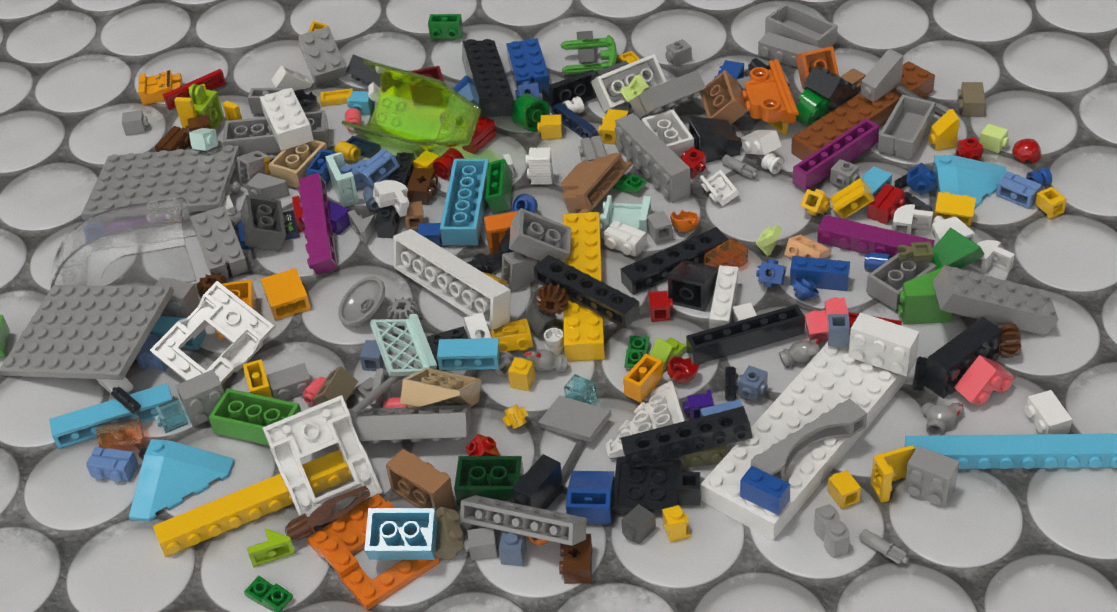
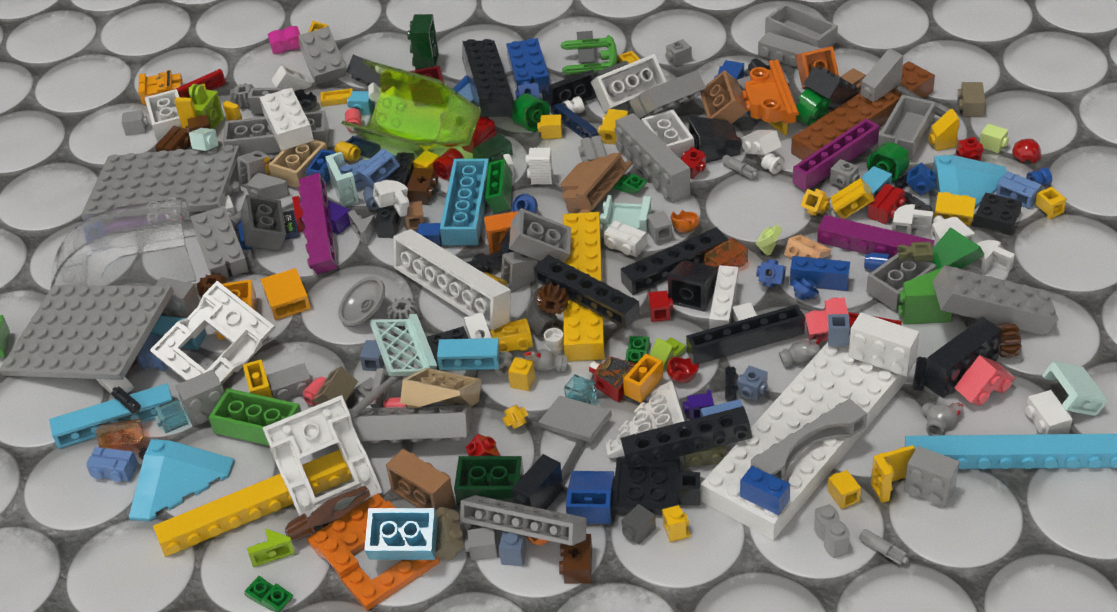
green brick [428,14,463,40] -> none
yellowish green bracket [620,74,649,103] -> none
white bracket [700,169,740,207] -> none
none -> white brick [145,89,182,141]
none -> light grey gear [230,83,255,109]
none -> dark pink brick [268,26,300,54]
none -> dark green brick [407,14,439,70]
none -> clear green brick [472,134,513,163]
none -> torso [589,357,636,402]
none -> green brick [867,142,909,182]
none -> black brick [974,193,1022,235]
none -> light aqua panel [1042,361,1108,416]

